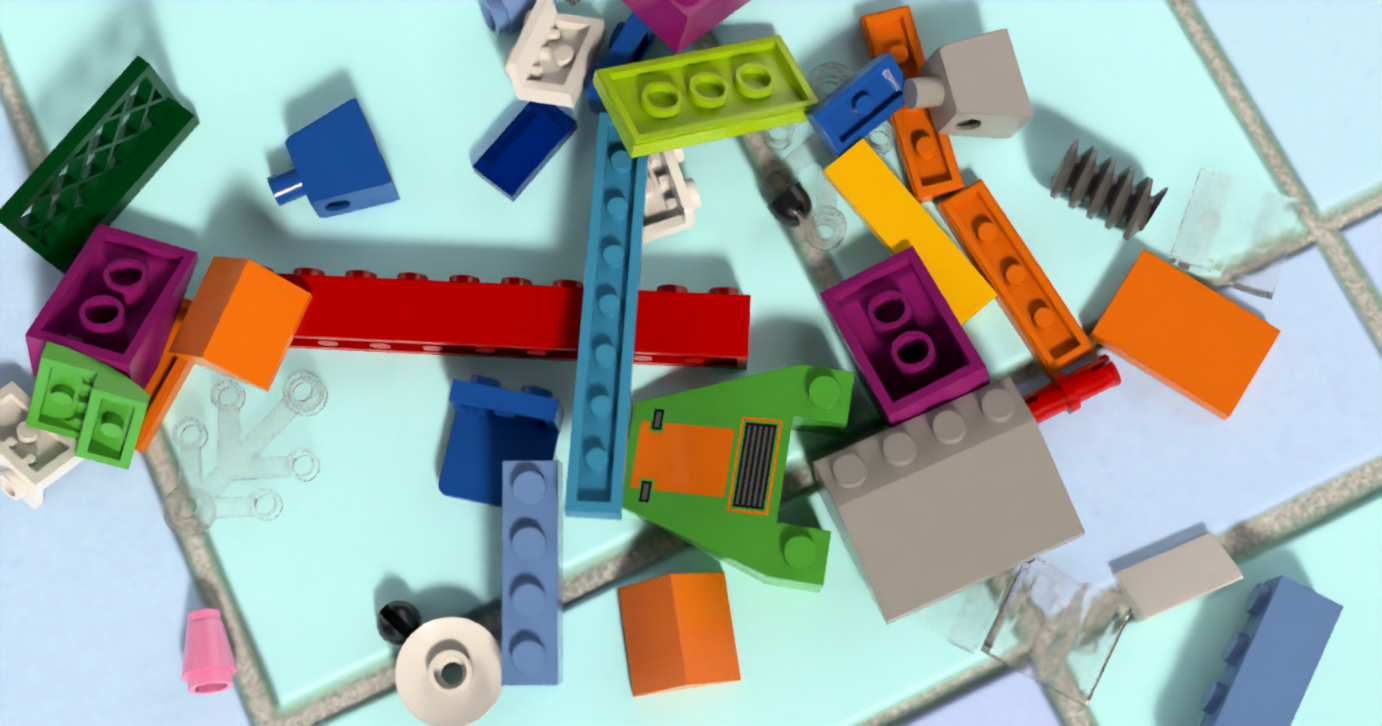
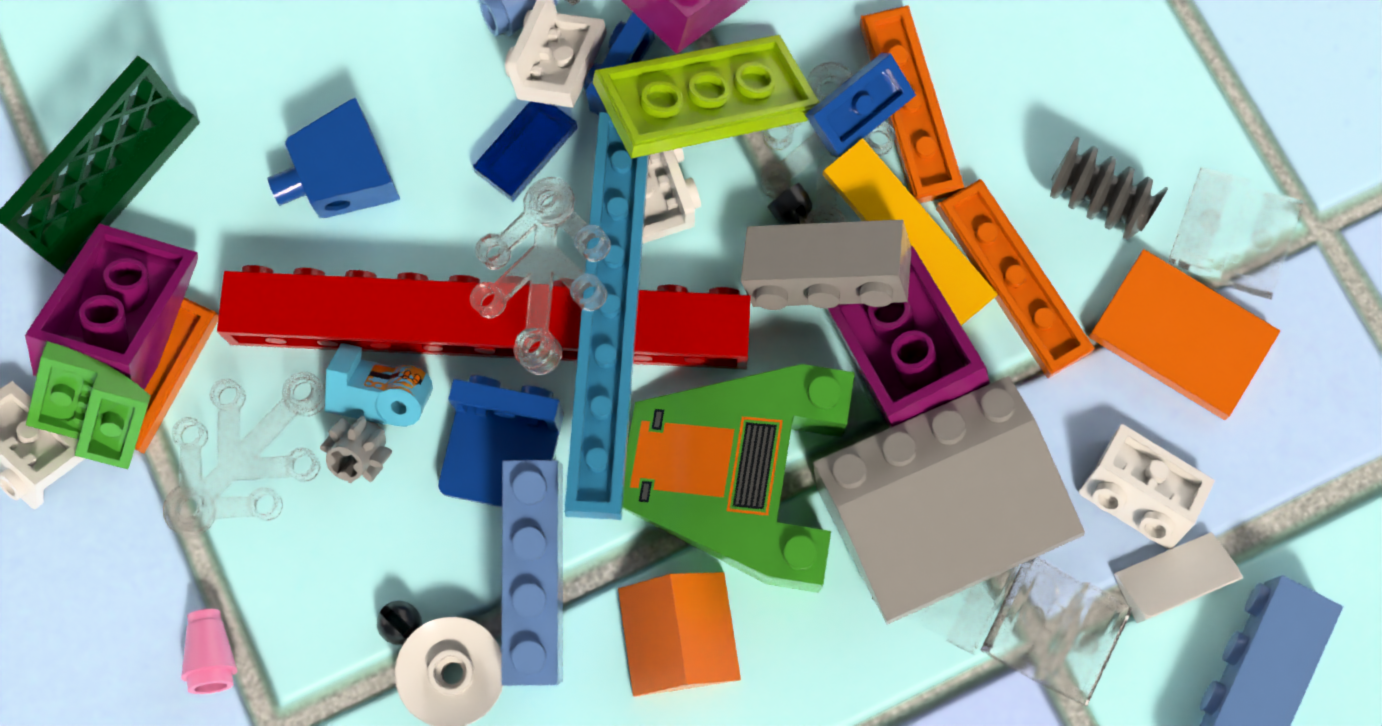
orange slope [168,256,313,392] -> none
light grey torso [903,28,1034,139] -> none
red pin [1022,354,1121,424] -> none
none -> light grey gear [320,416,392,484]
none -> medium azure leg [325,343,433,427]
none -> clear plant [470,177,611,375]
none -> light grey brick [741,219,911,310]
none -> white bracket [1079,424,1215,549]

